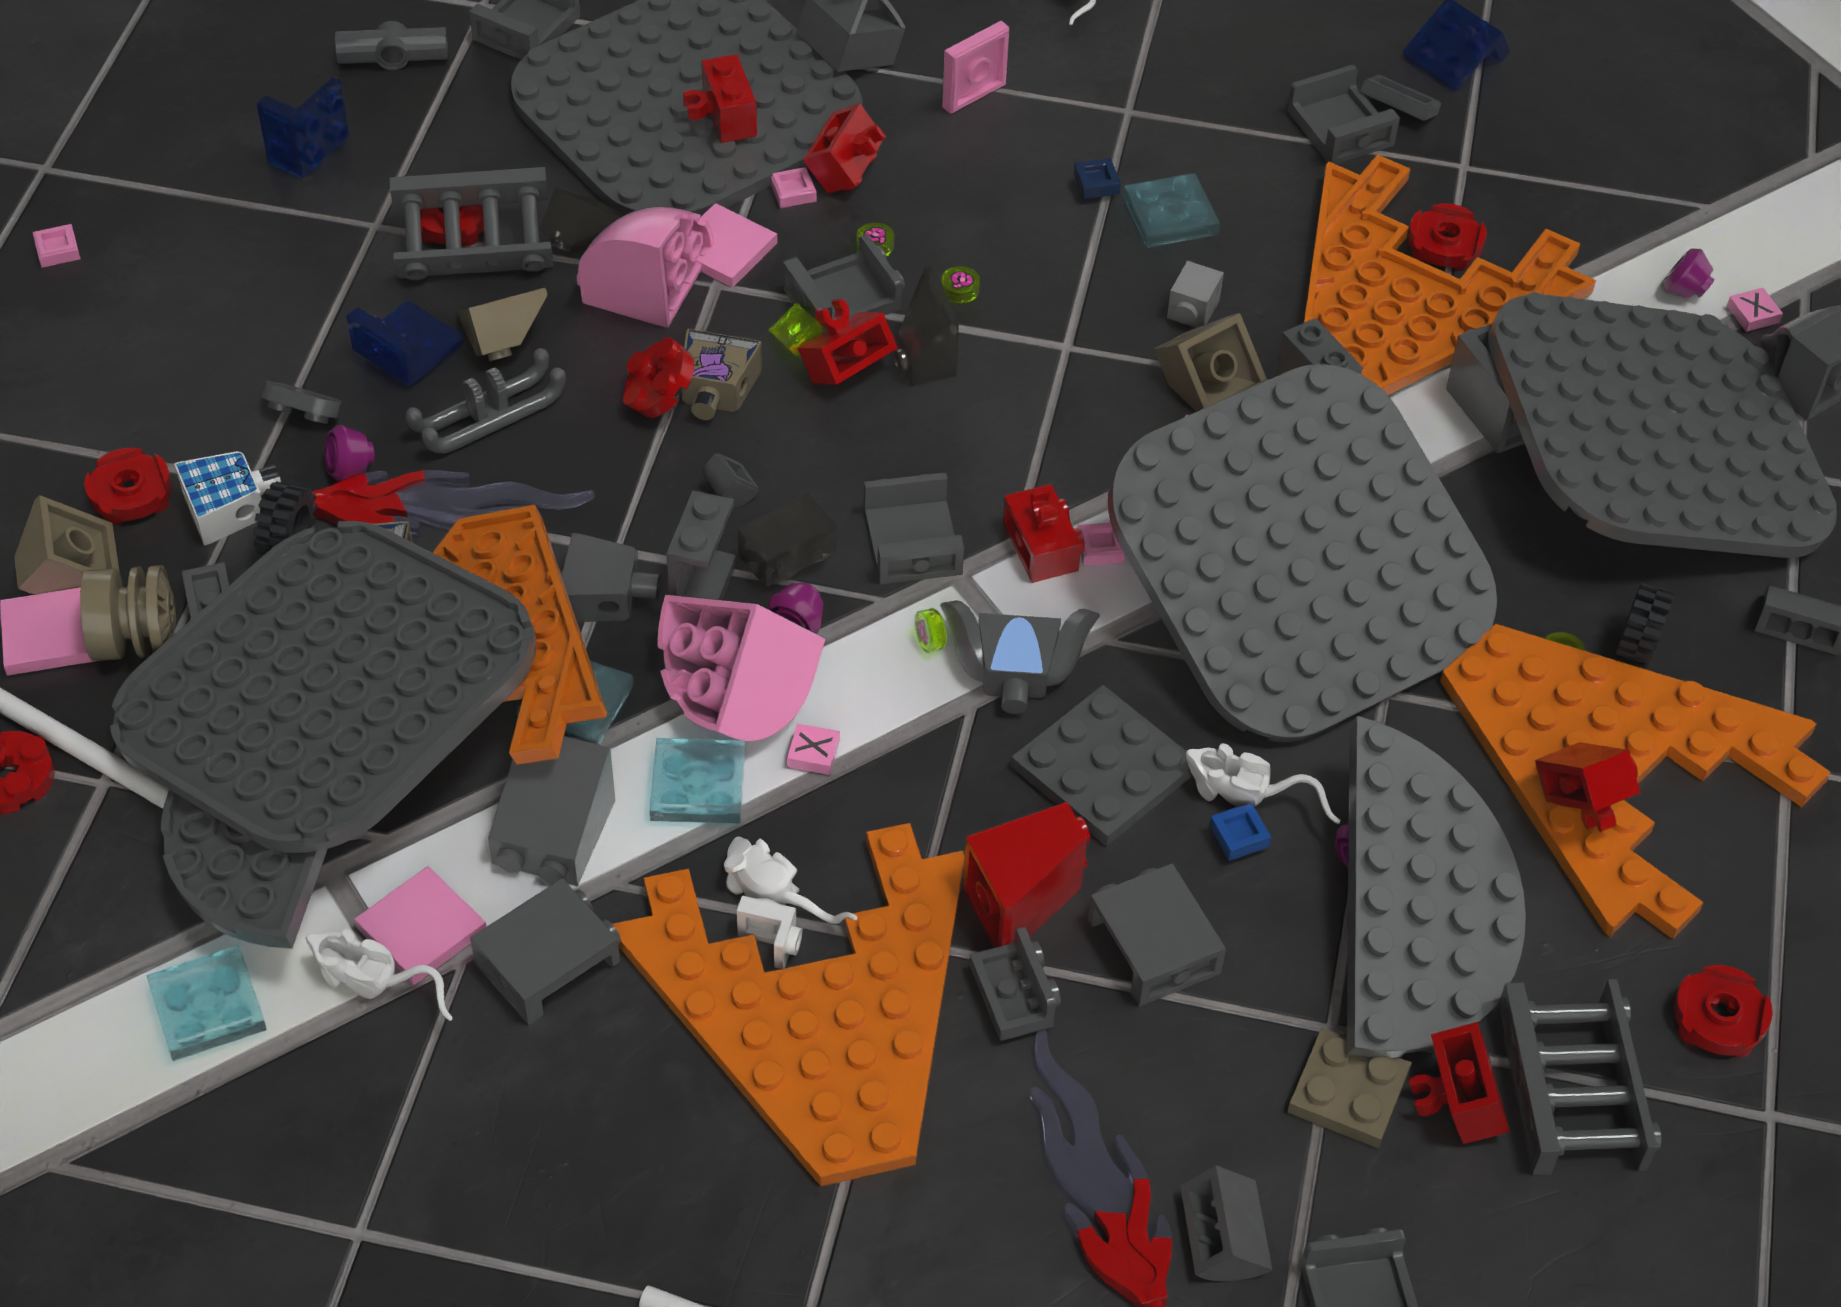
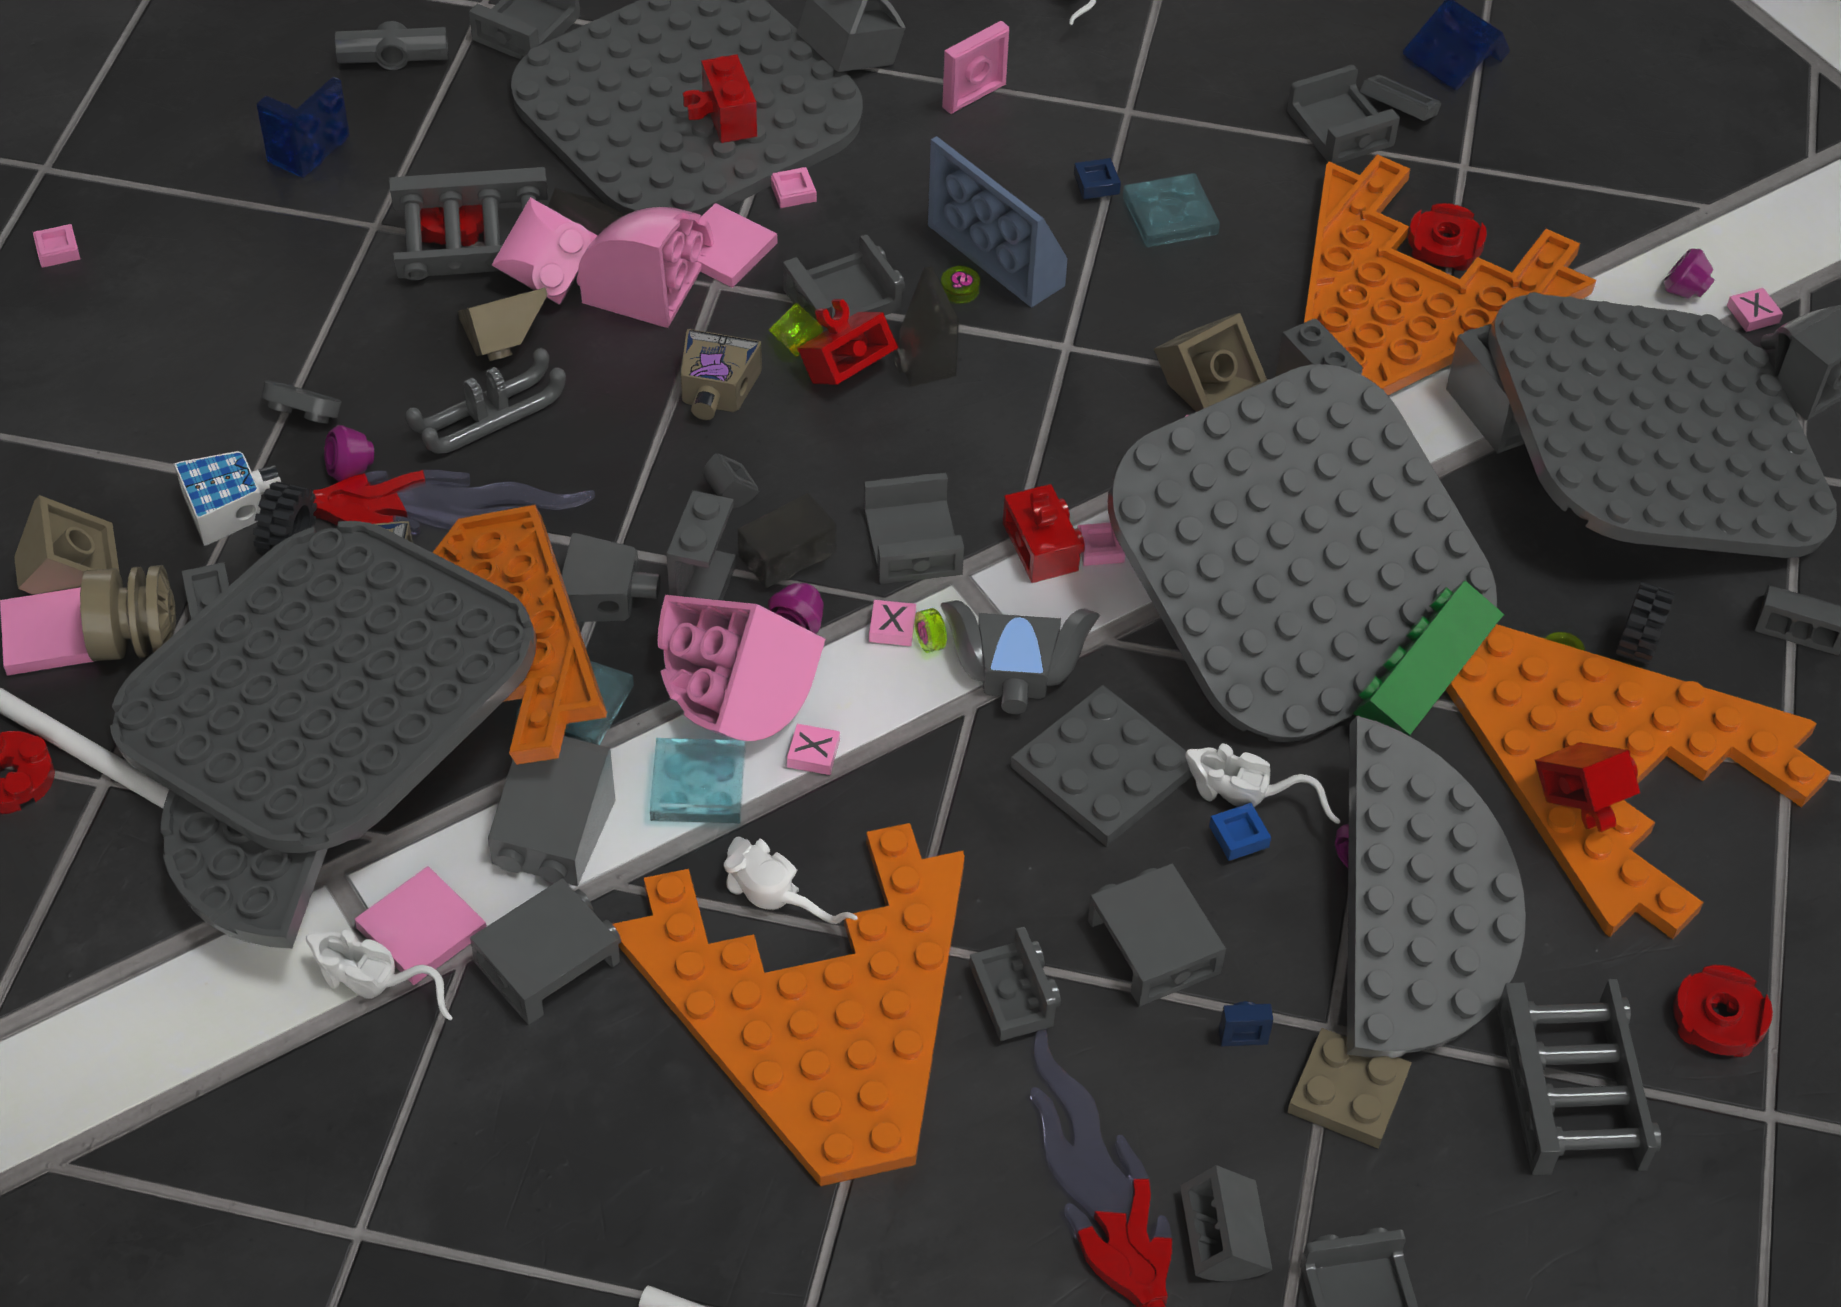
red plate [84,448,172,525] -> none
clear light blue plate [146,945,267,1061] -> none
clear blue bracket [346,301,464,386] -> none
red plate [623,337,694,418] -> none
white bracket [737,896,803,969] -> none
red brick [803,104,886,194] -> none
clear neon green tile [856,222,895,256] -> none
red slope [963,802,1090,948] -> none
light grey brick [1167,261,1224,328] -> none
red brick [1409,1022,1510,1144] -> none
none -> bright pink slope [491,197,597,305]
none -> bright pink tile [869,600,916,646]
none -> sand blue slope [928,136,1068,308]
none -> dark blue plate [1219,1001,1273,1047]
none -> green brick [1353,580,1504,736]

